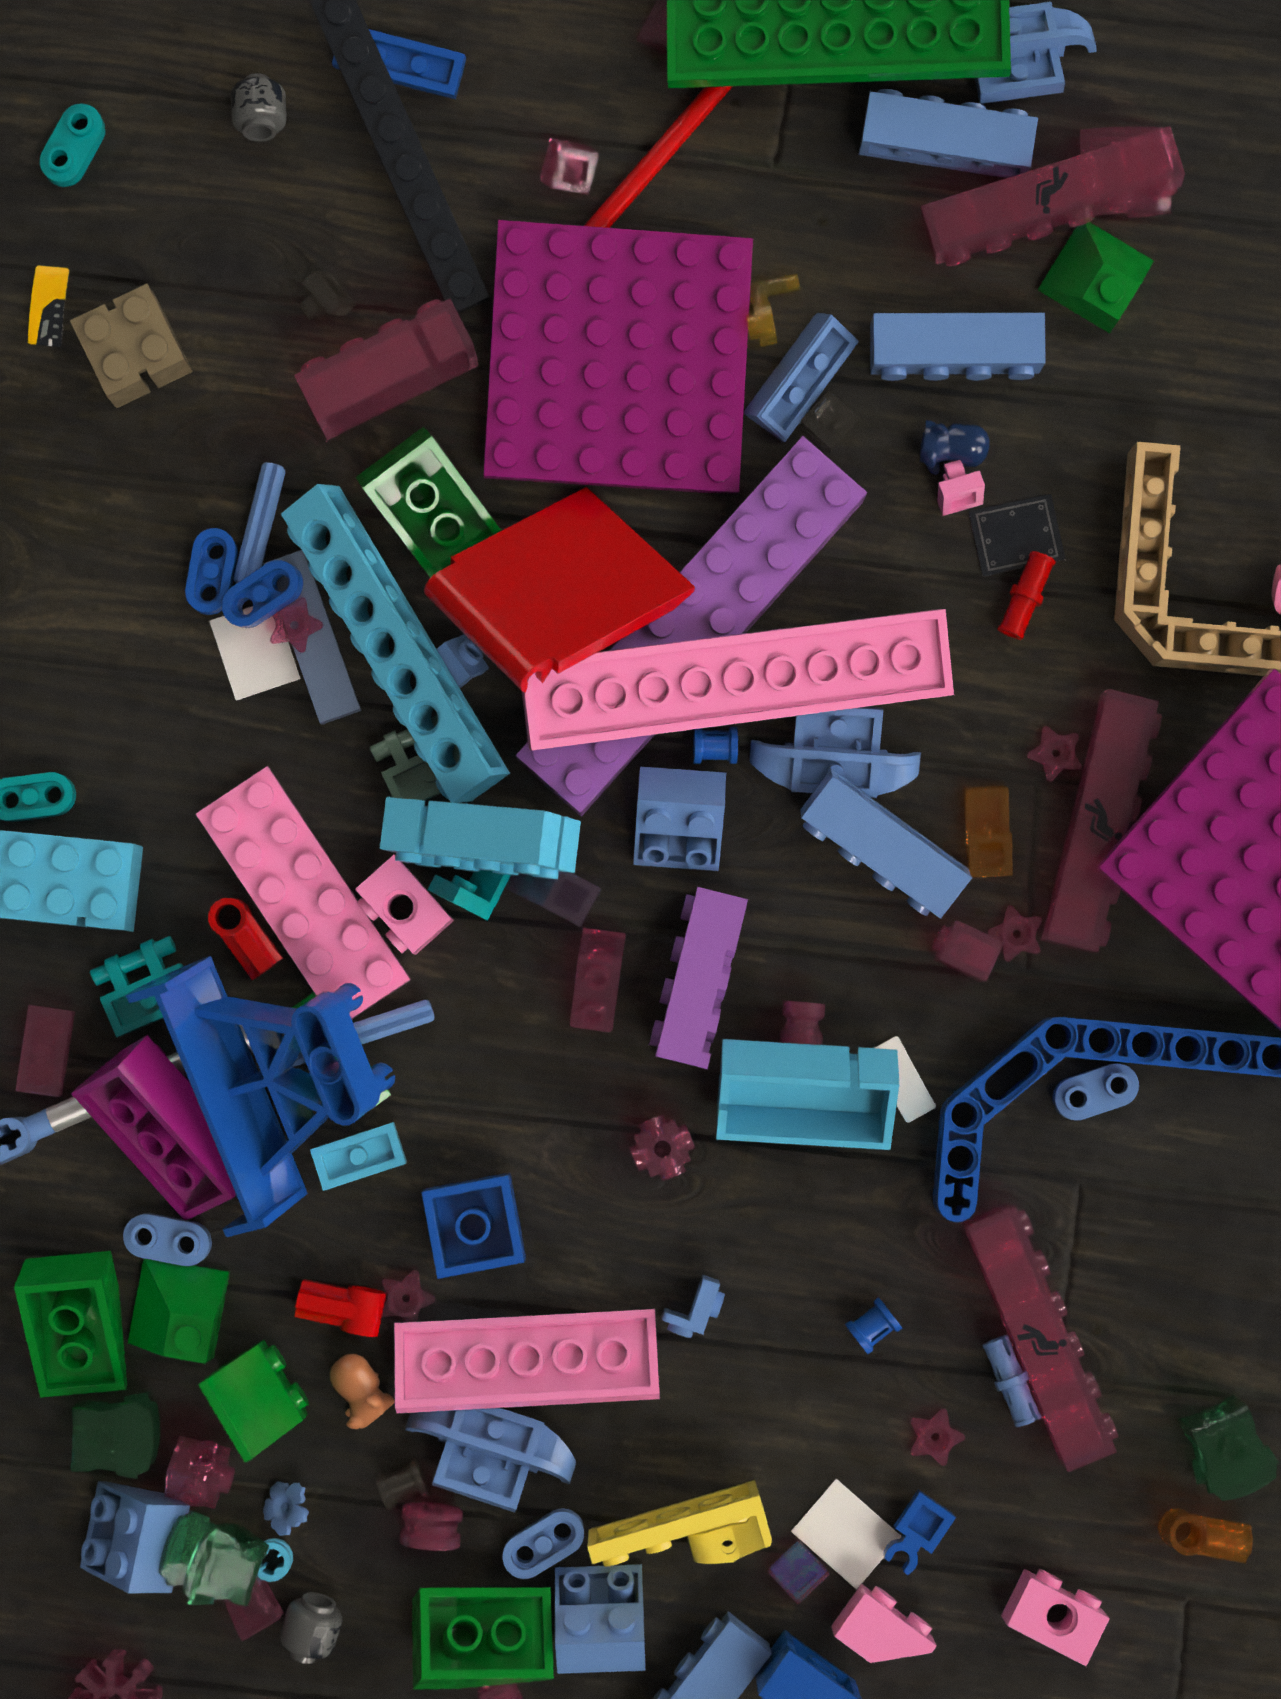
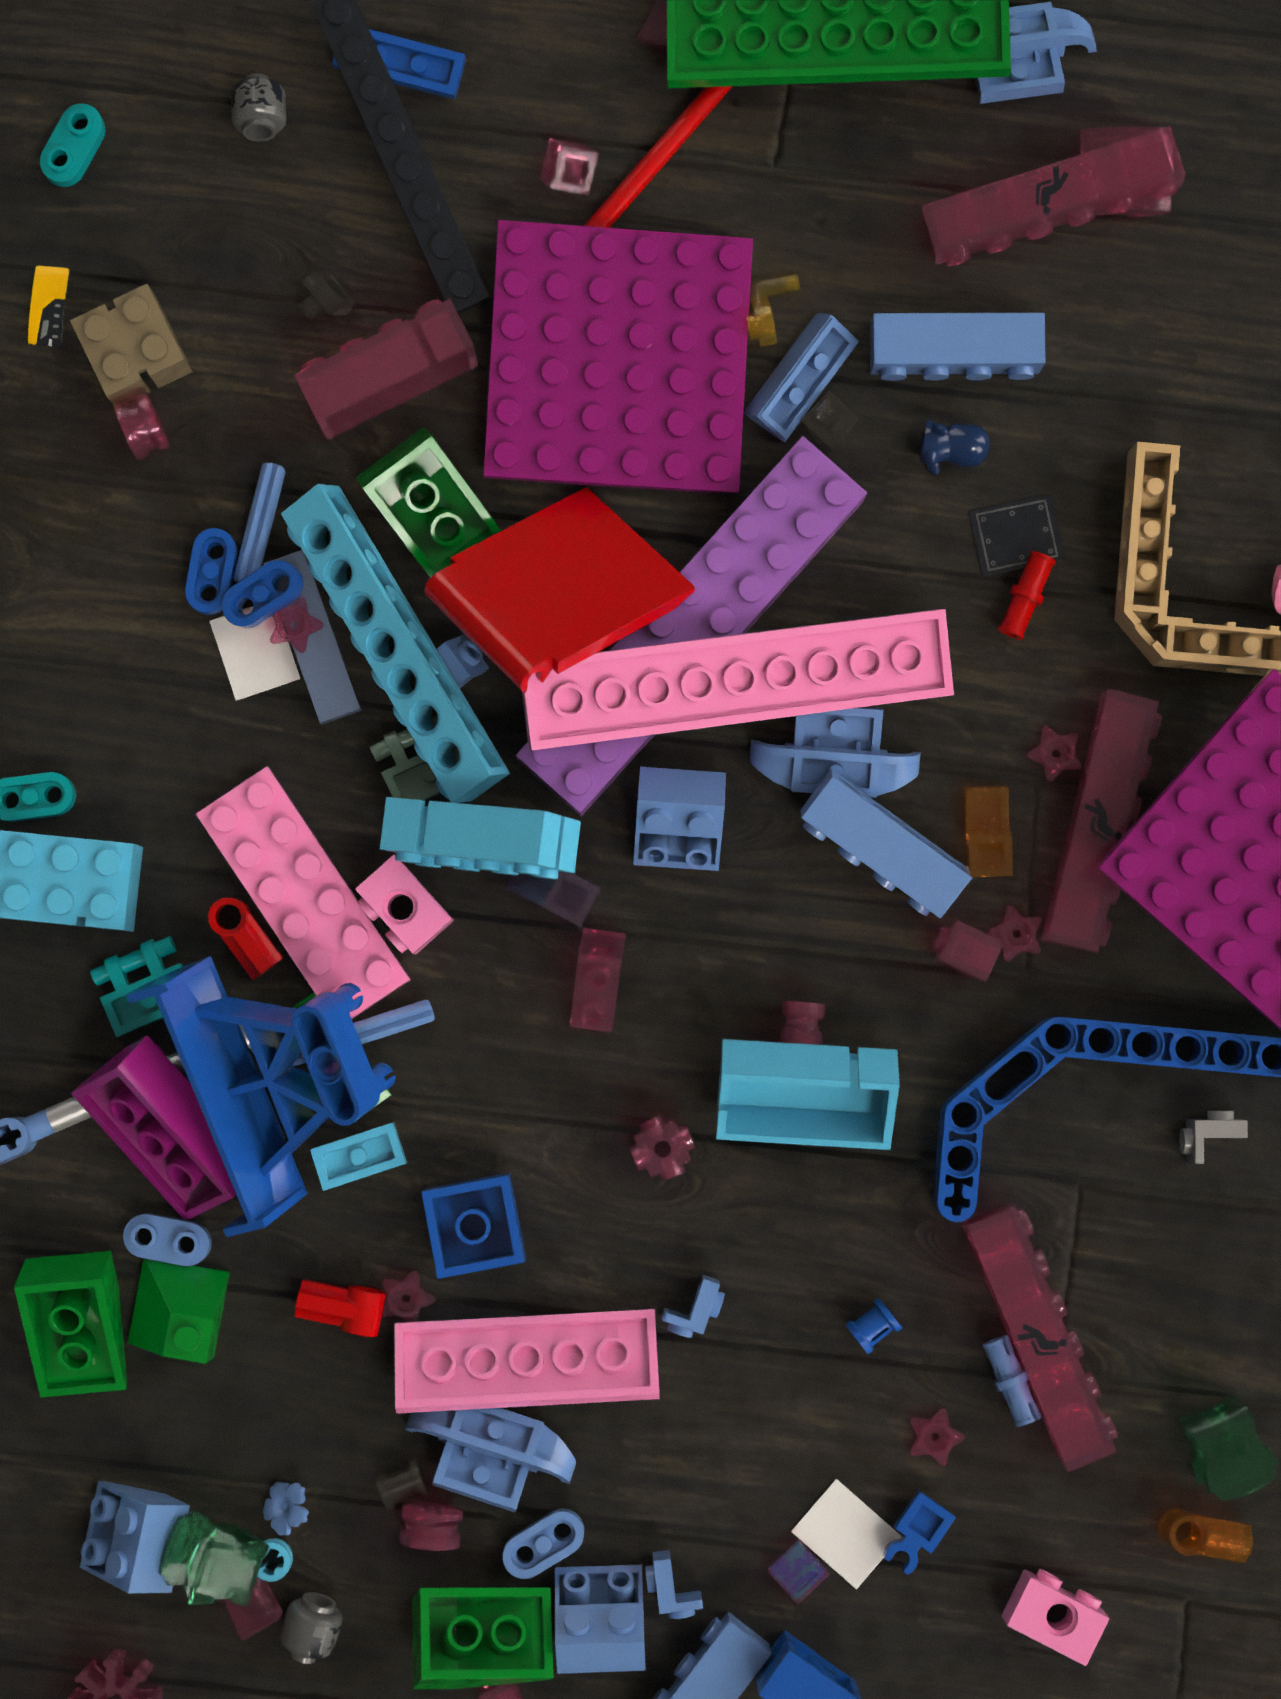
clear pink plate [15,1005,75,1097] -> none
clear green piece [70,1392,161,1479] -> none
clear pink brick [164,1436,235,1509] -> none
green slope [198,1339,309,1463] -> none
nougat animal [330,1353,395,1429] -> none
teal bracket [428,870,511,921] -> none
light yellow plate [587,1480,772,1567] -> none
medium lavender wedge [649,887,748,1069] -> none
blue bush [693,727,738,764] -> none
bright pink slope [831,1584,937,1663] -> none
medium blue brick [859,89,1038,181] -> none
white sticker [875,1036,936,1123] -> none
bright pink tile [937,460,985,516] -> none
green slope [1038,218,1154,334] -> none
medium blue plate [1052,1063,1139,1120] -> none
none -> clear pink wheel [114,392,170,461]
none -> medium blue bracket [645,1550,703,1619]
none -> light grey bracket [1179,1110,1248,1164]

